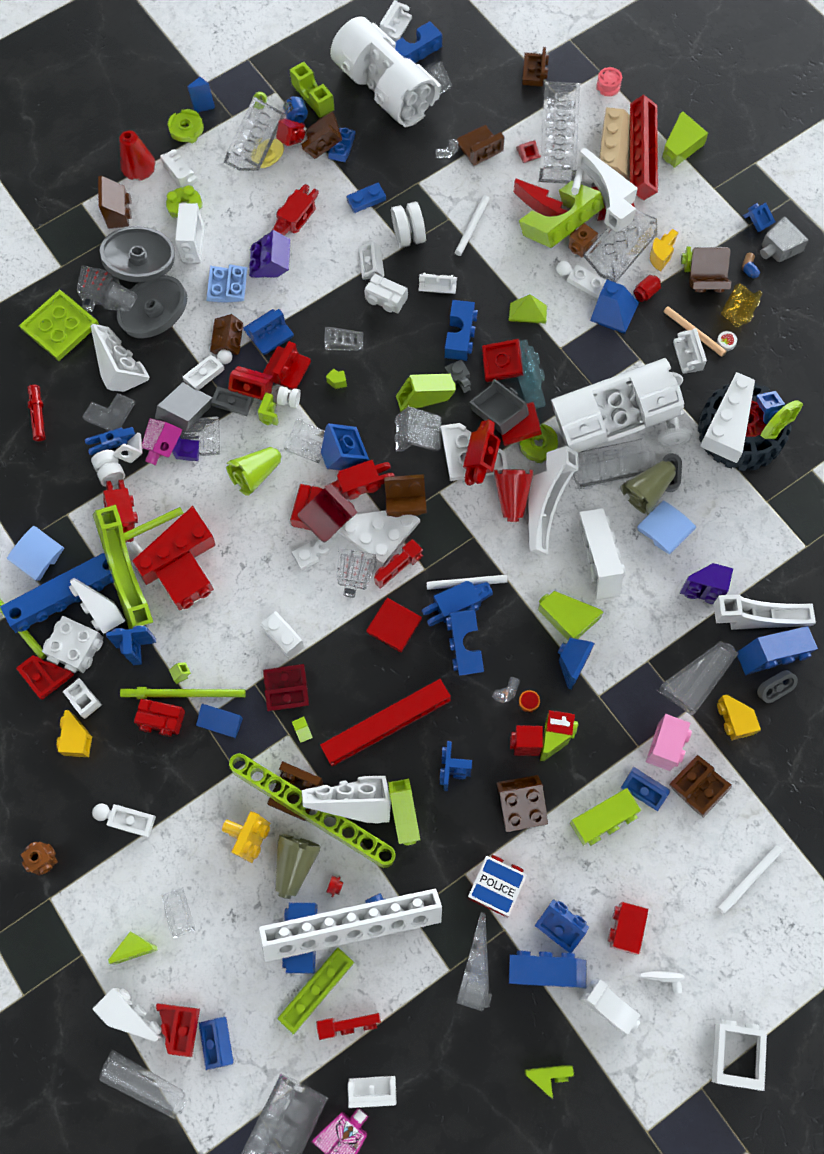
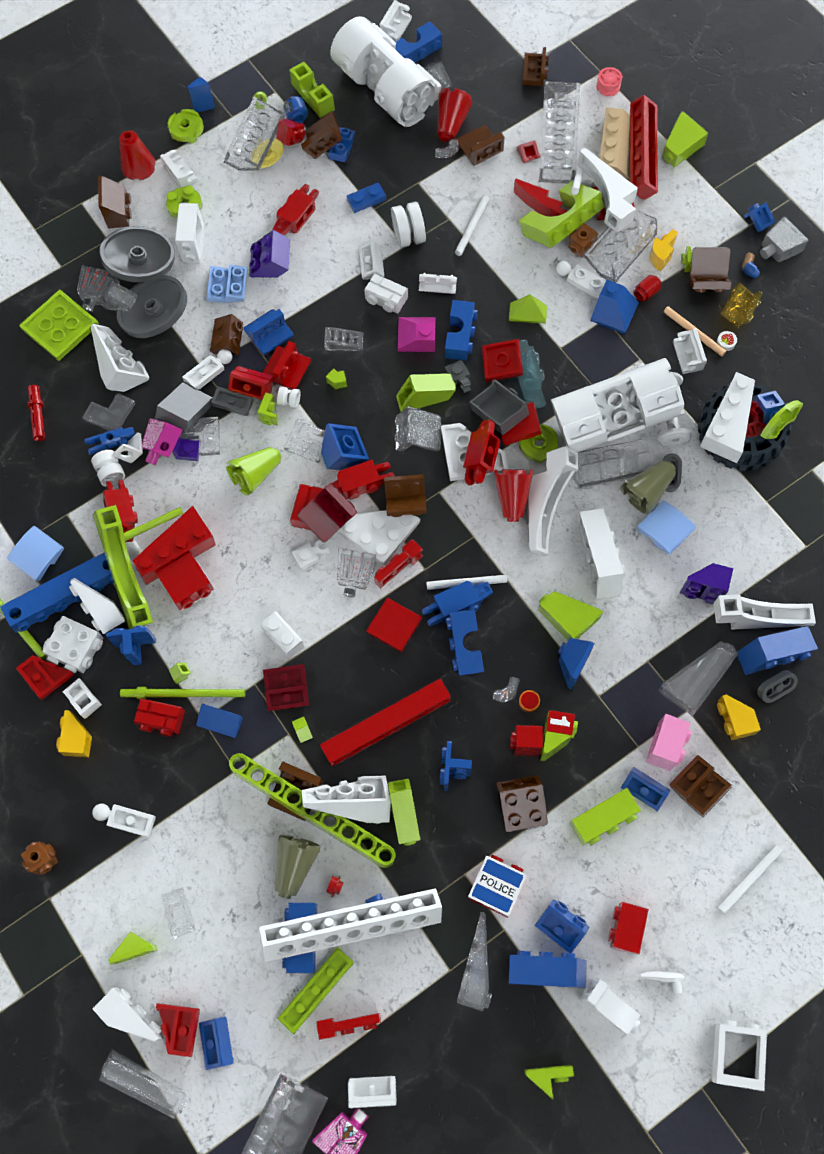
yellow plate [222,811,271,863] -> none
none -> dark pink slope [398,317,436,352]
none -> red cone [437,88,473,142]

